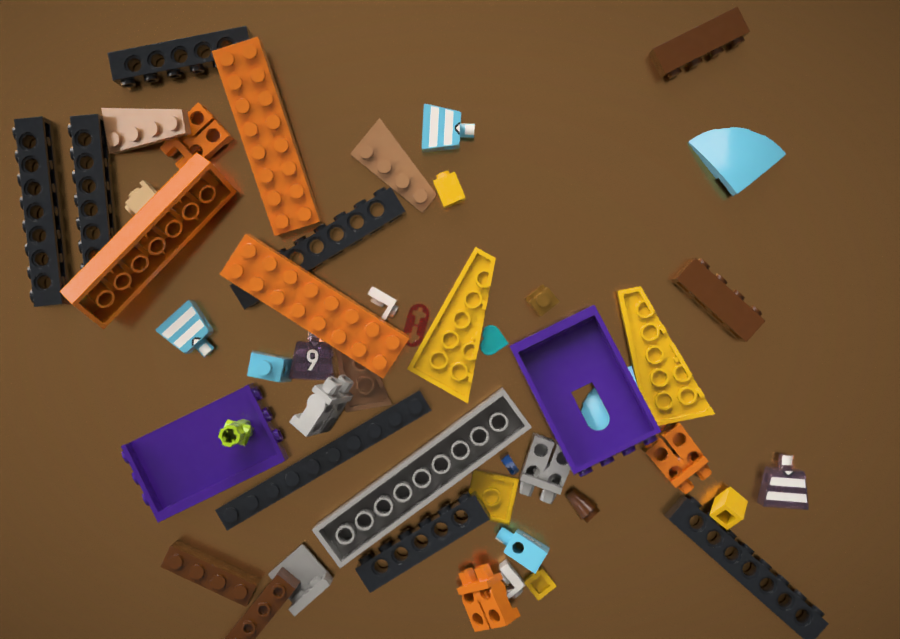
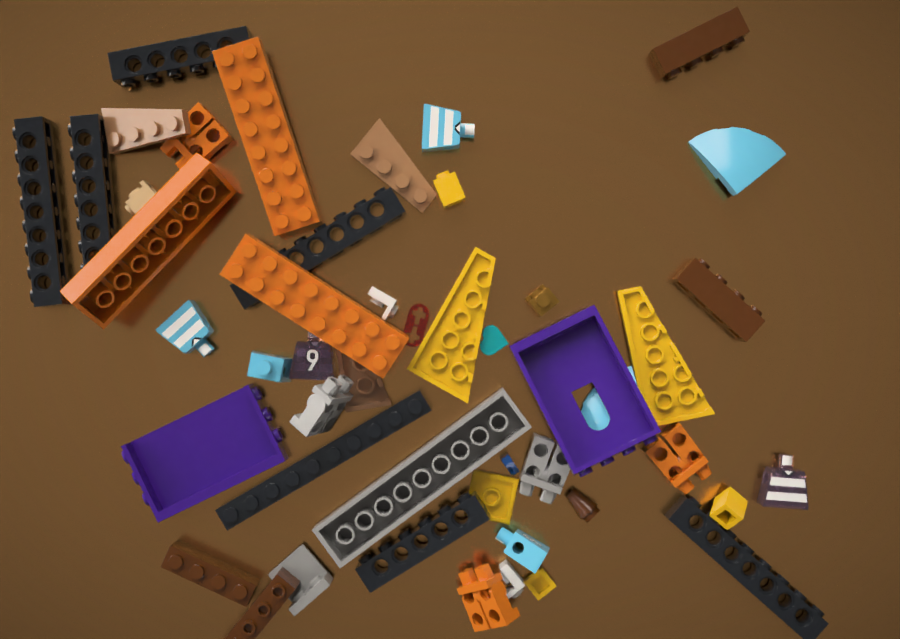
lime piece [218,419,254,447] -> none

